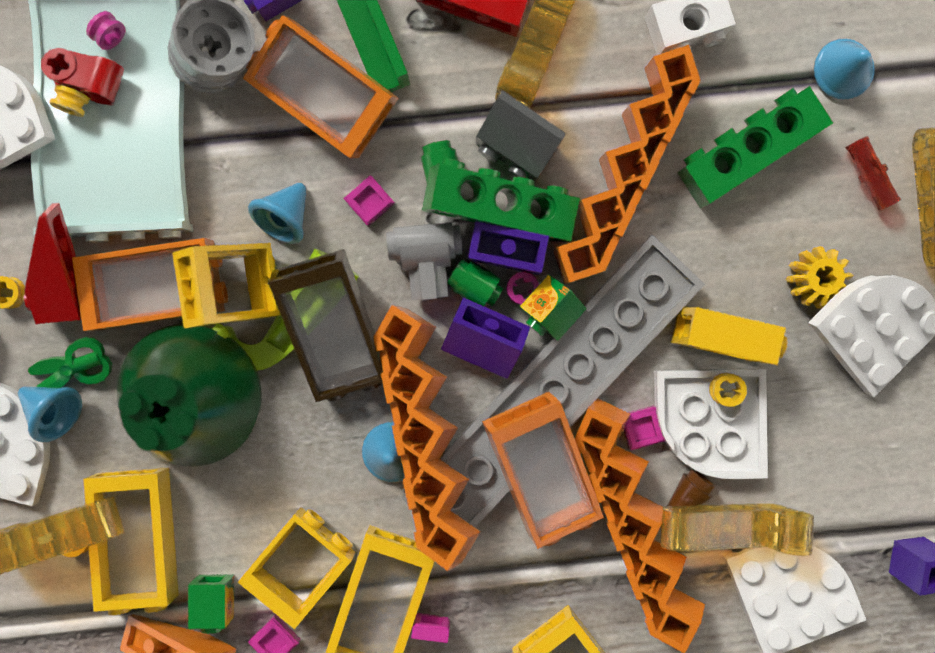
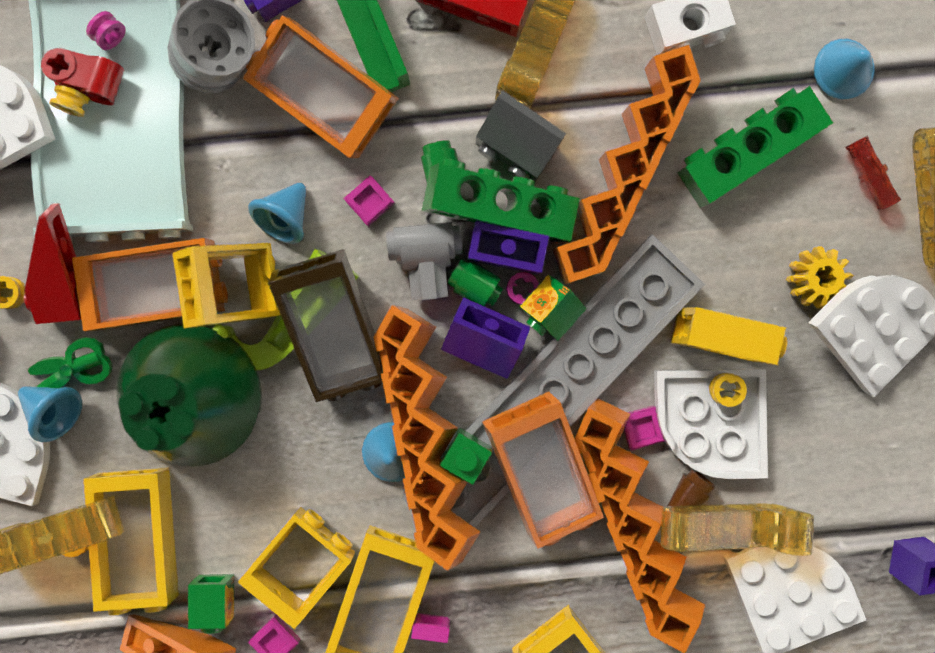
none -> green brick [440,428,492,485]

